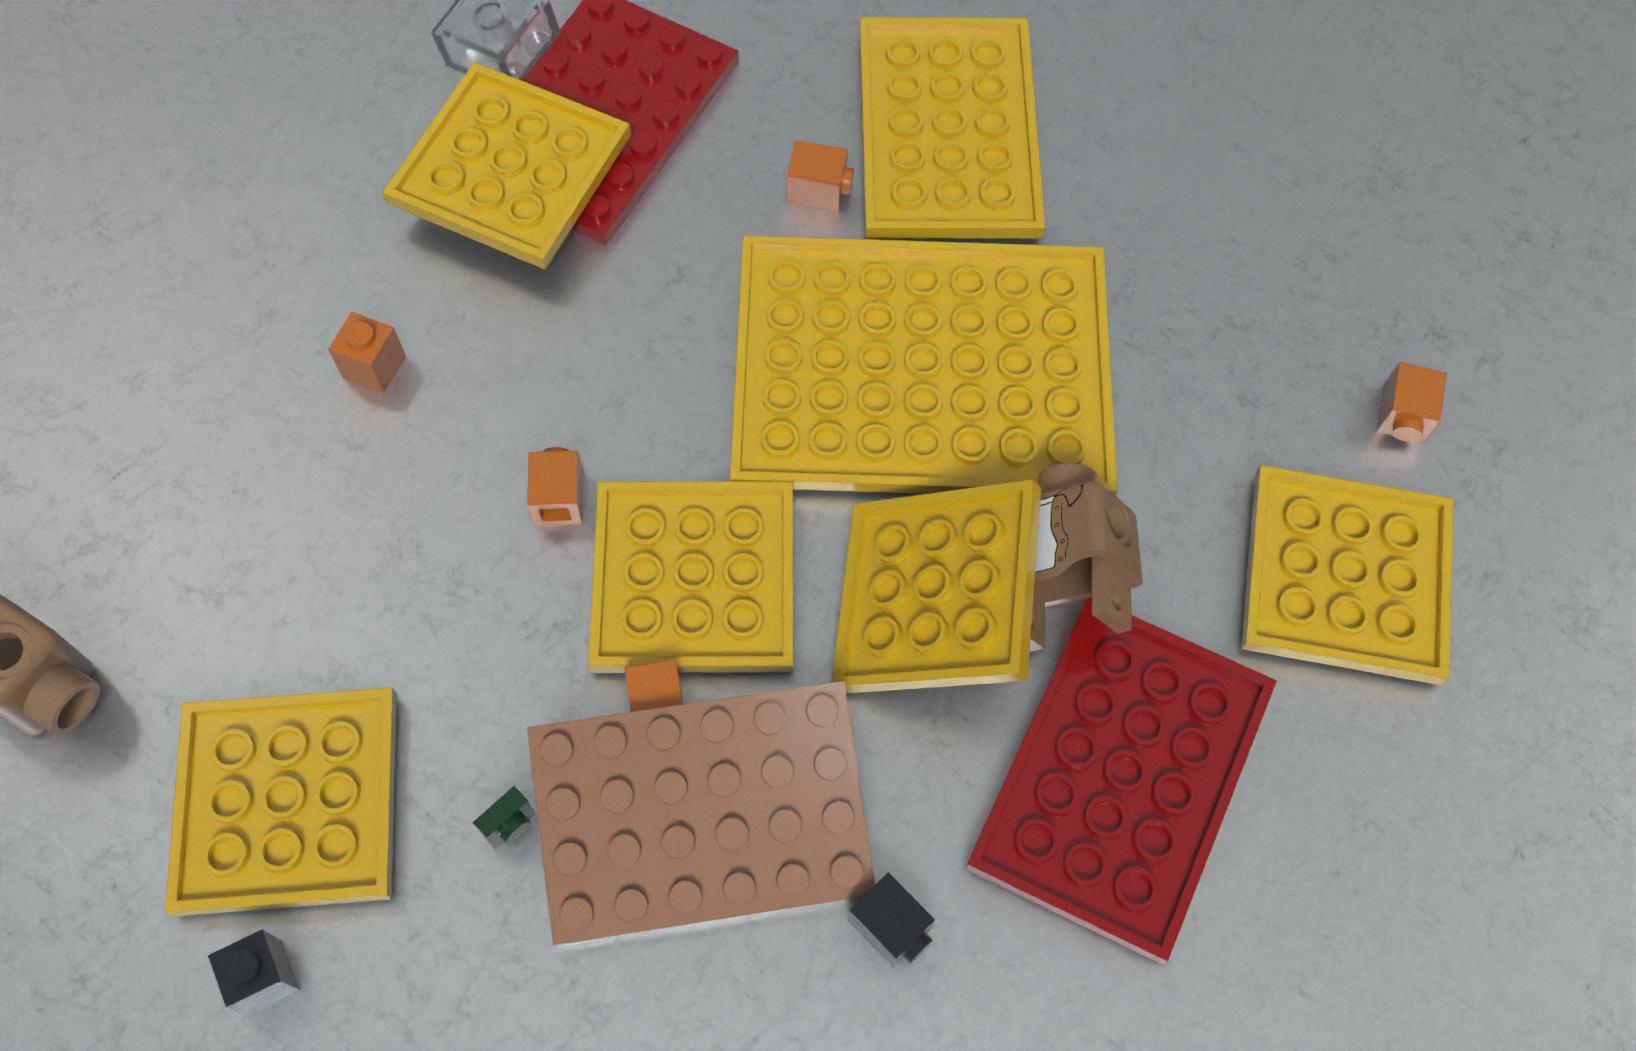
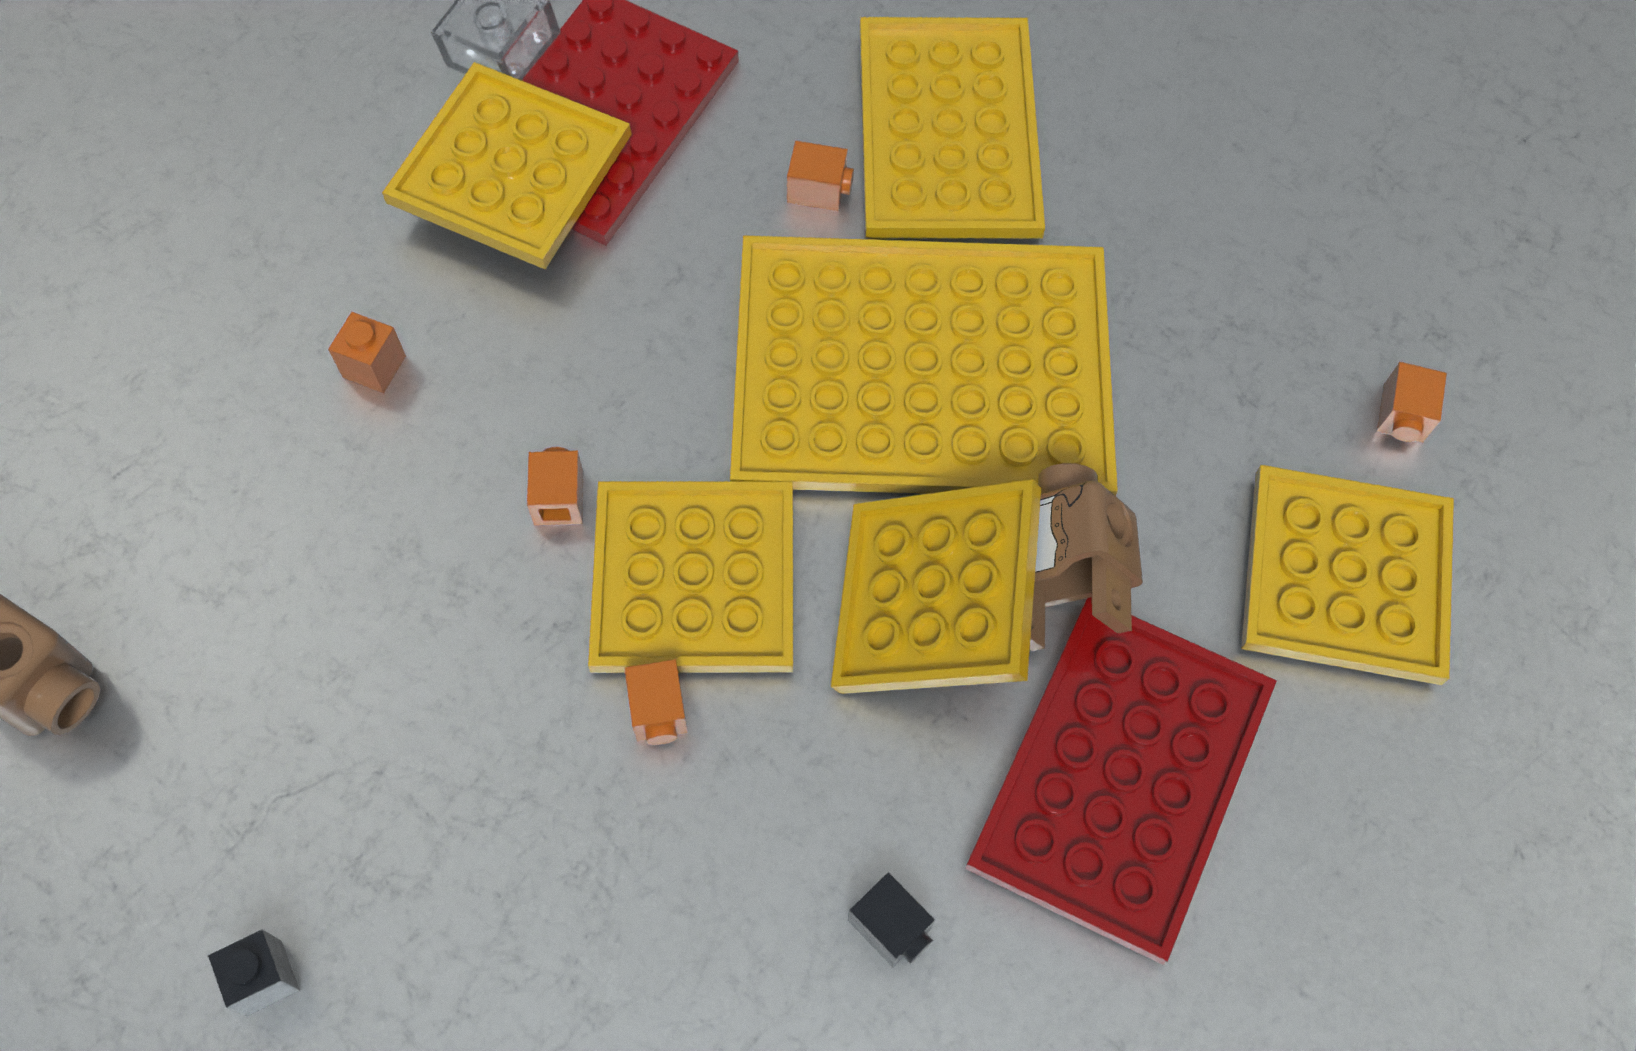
yellow plate [165,687,397,917] -> none
dark green plate [472,786,536,850] -> none
nougat plate [527,681,875,946] -> none

